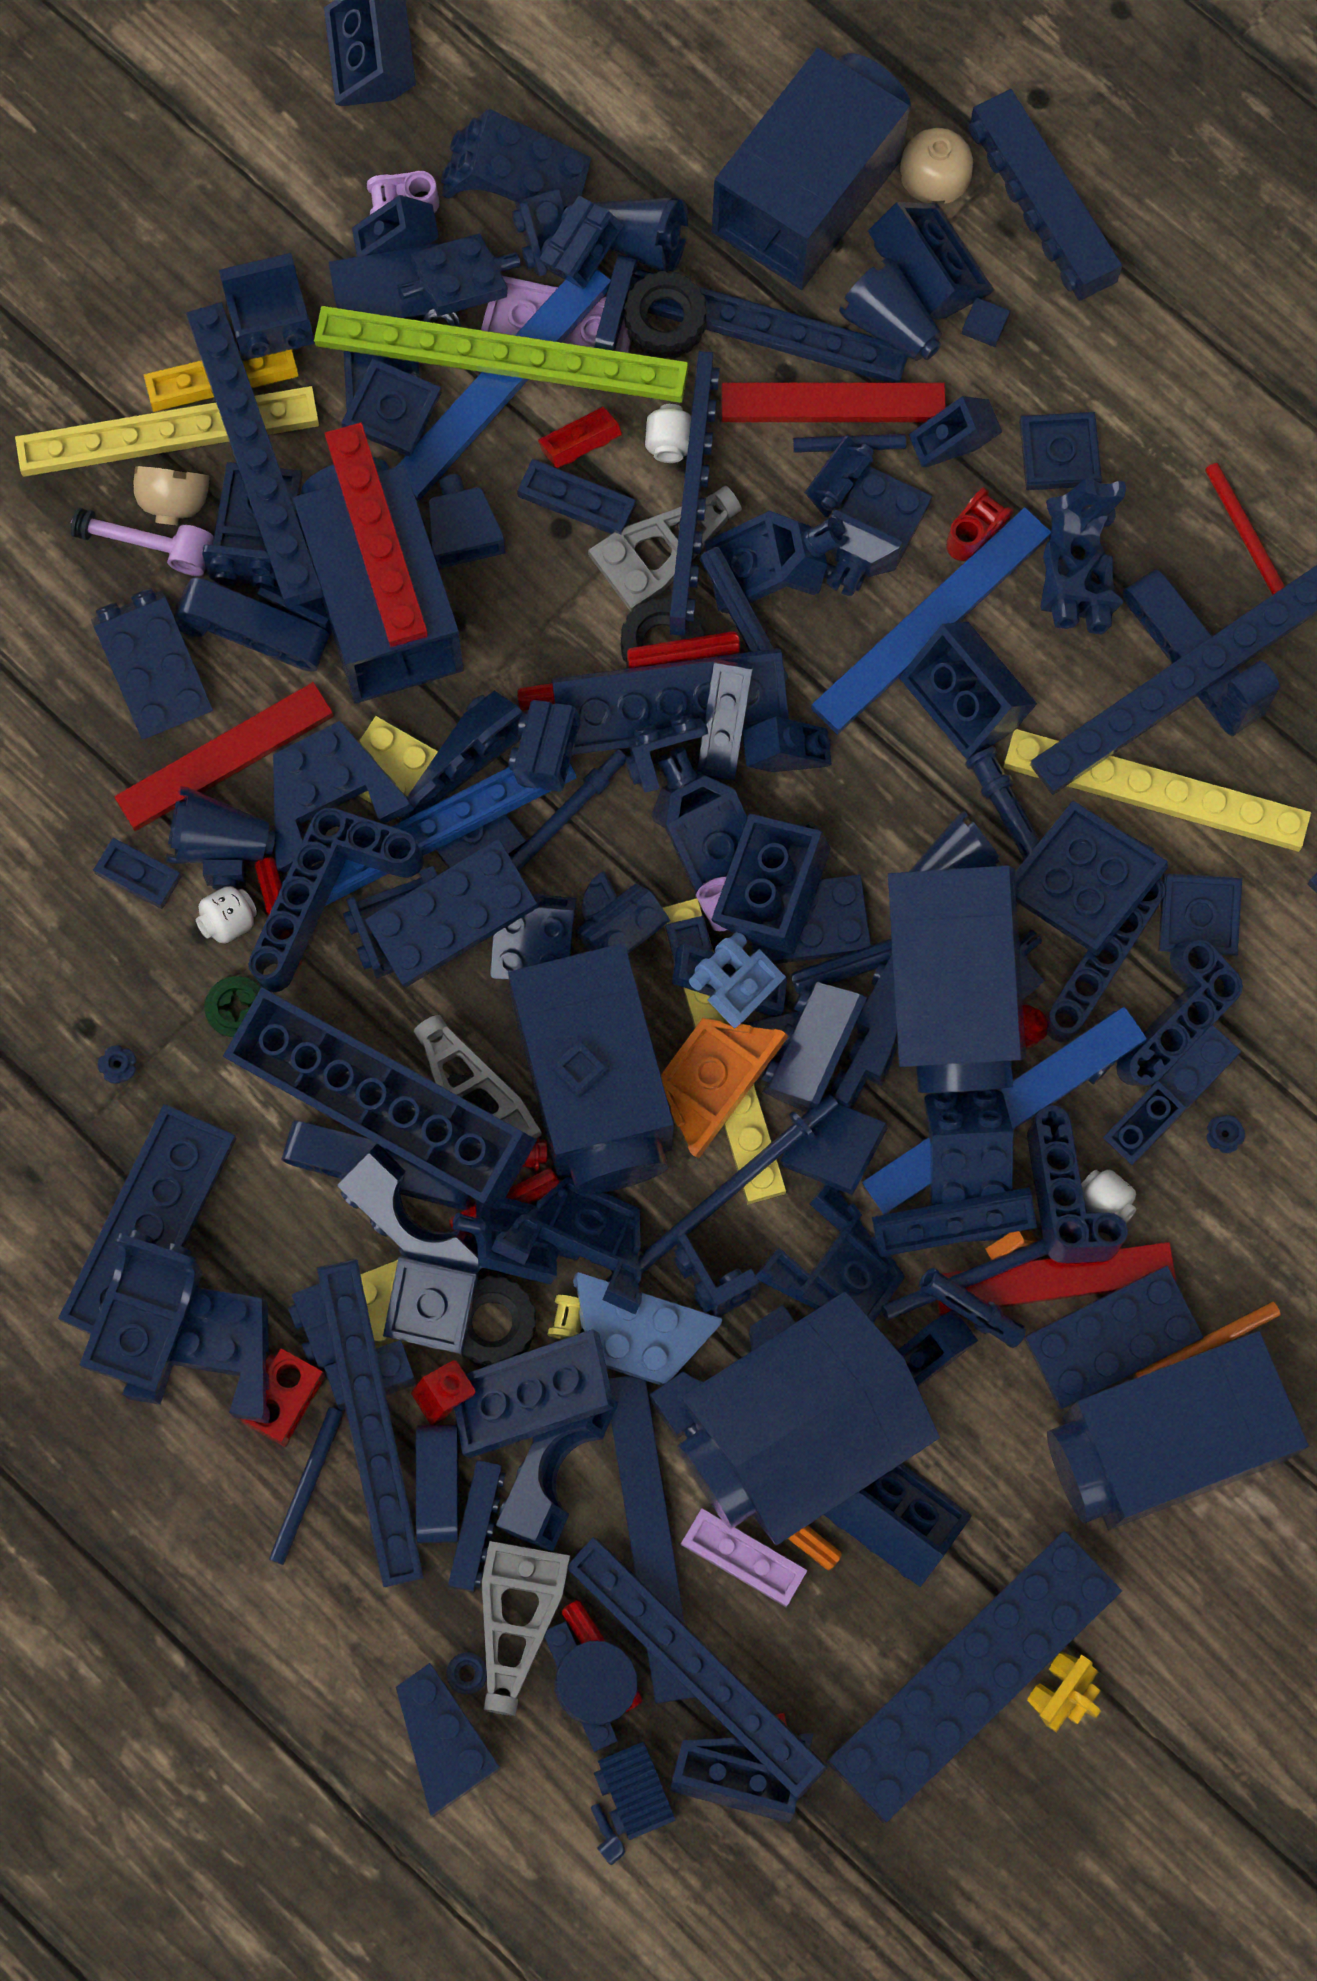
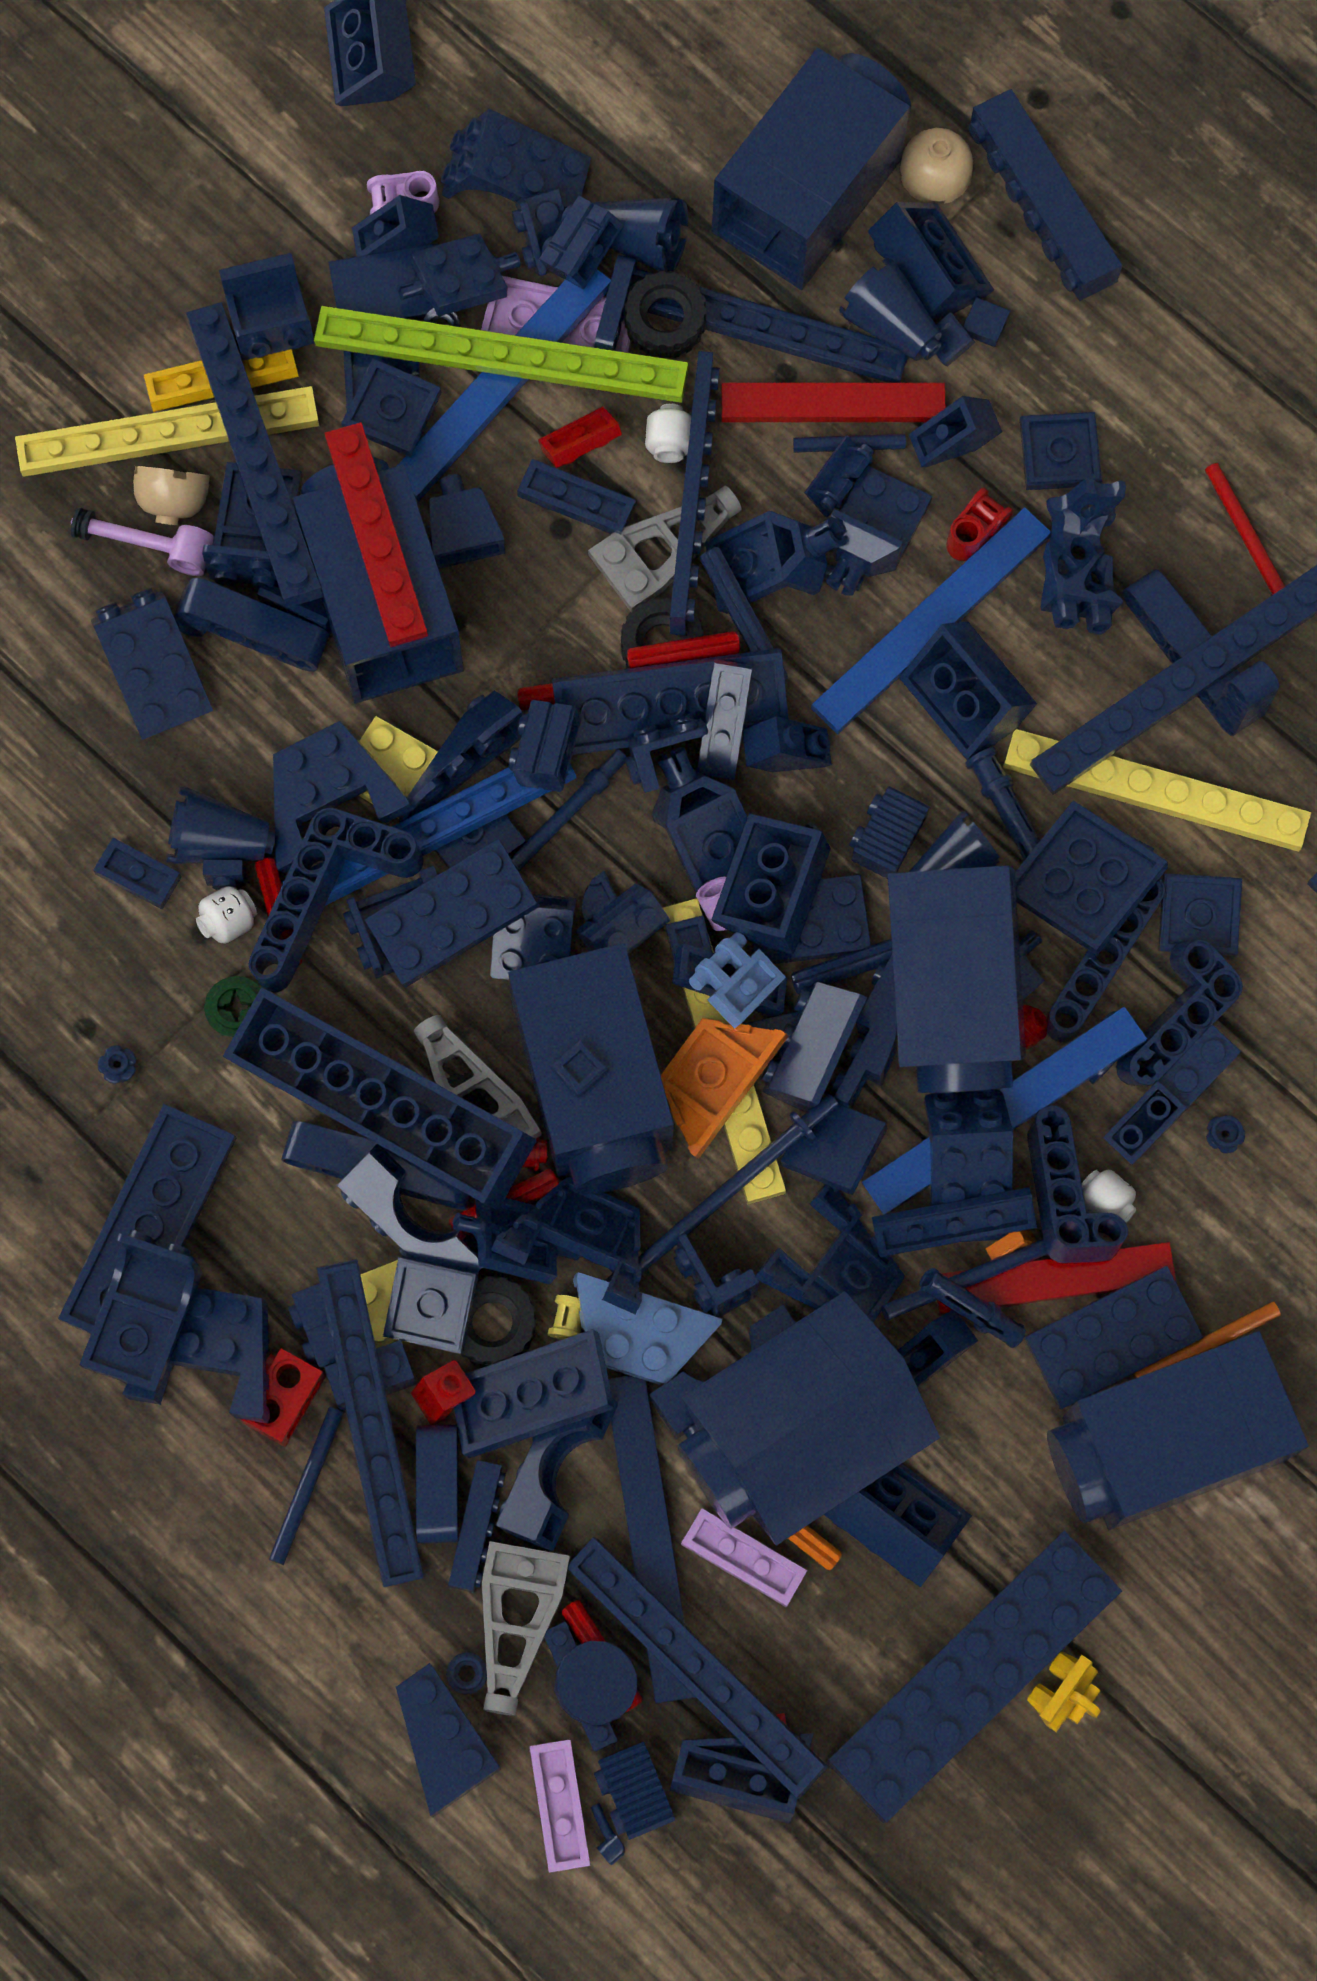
red tile [114,682,334,831] -> none
none -> lavender plate [530,1740,590,1873]
none -> dark blue brick [849,786,930,879]
none -> dark blue tile [936,312,976,367]

